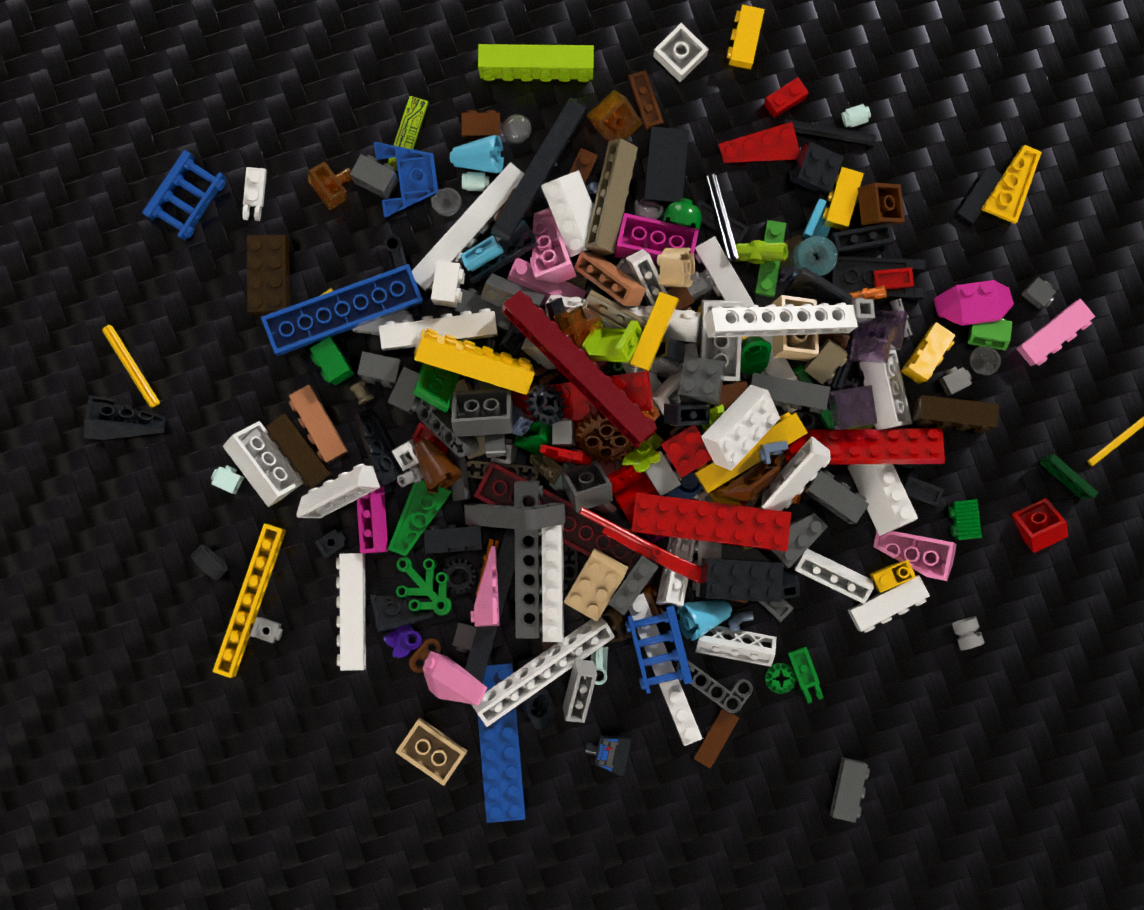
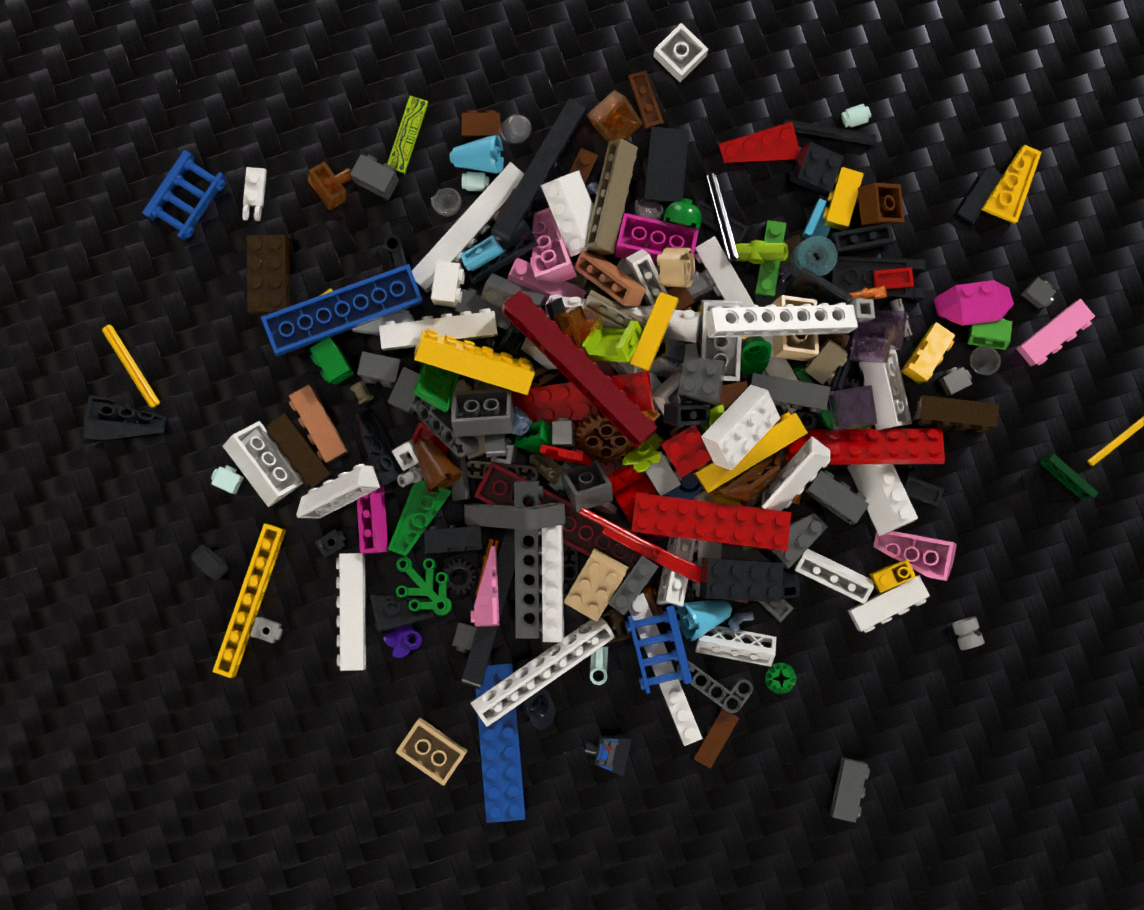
blue wing [373,142,438,217] -> none
reddish brown plate [409,638,442,673] -> none
bright pink wedge [422,651,487,705] -> none
lime brick [478,44,594,82] -> none
black gear [525,383,567,426] -> none
light grey brick [562,659,597,723] -> none
dark green arm [602,362,623,376] -> none
yellow brick [727,5,764,70] -> none
sand blue bracket [758,441,788,464] -> none
red brick [764,77,809,119] -> none
green hinge [787,647,823,704] -> none
green brick [948,499,982,540] -> none
red slope [1012,498,1068,553] -> none

